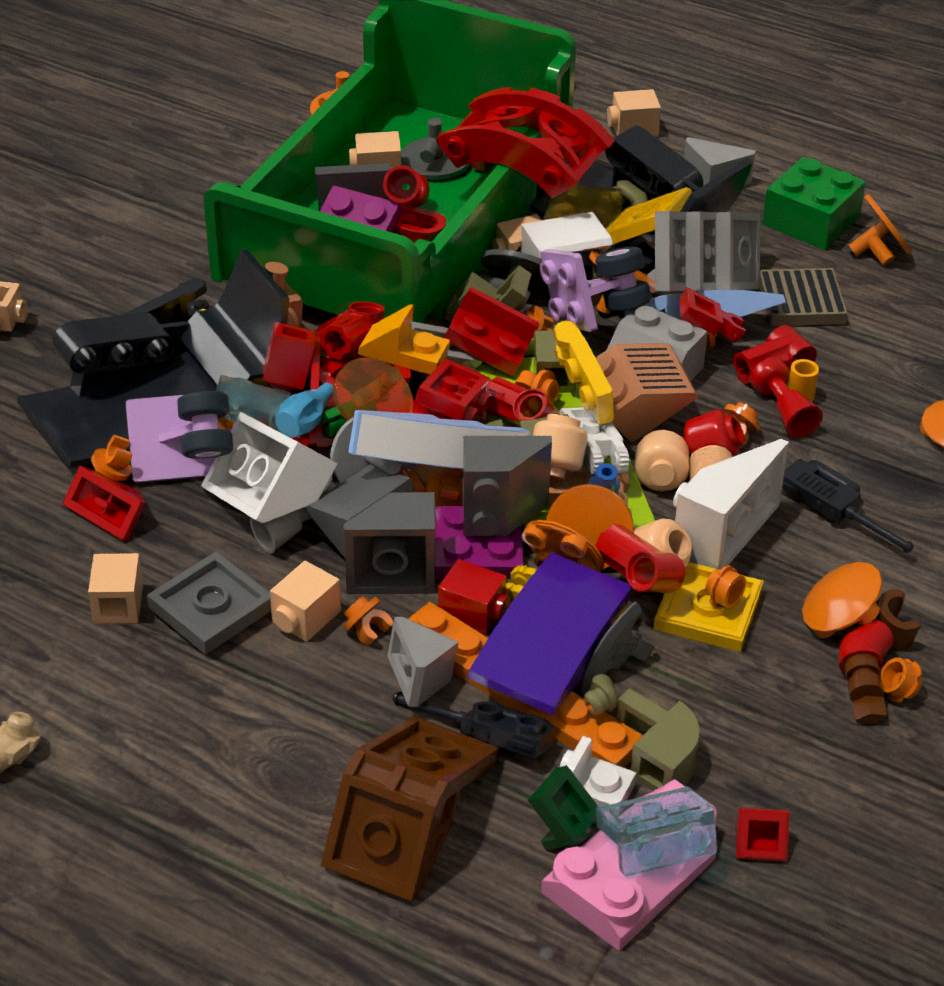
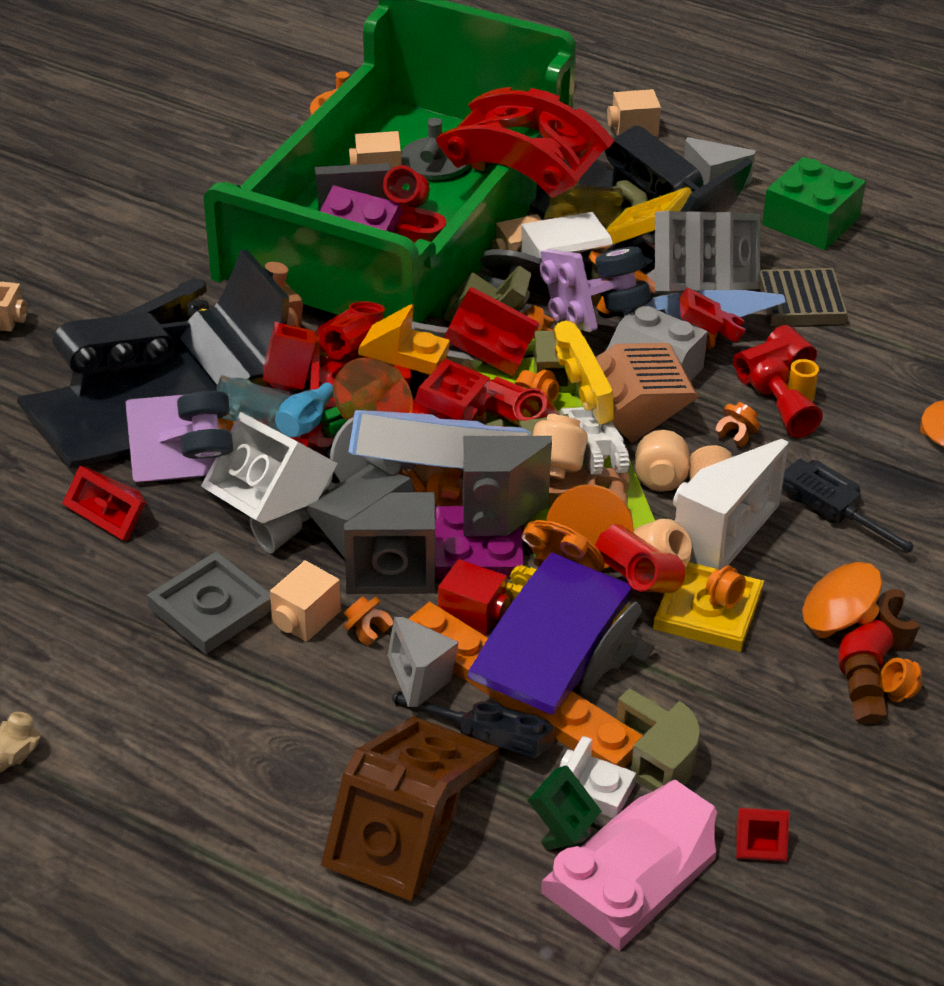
light nougat brick [88,553,143,624] -> none
orange plate [91,435,133,481] -> none
olive arm [584,674,618,715] -> none
blue arm [589,463,620,493] -> none
clear light blue bracket [596,786,717,876] -> none
red head [682,409,745,457] -> none
orange shield [848,193,912,266] -> none

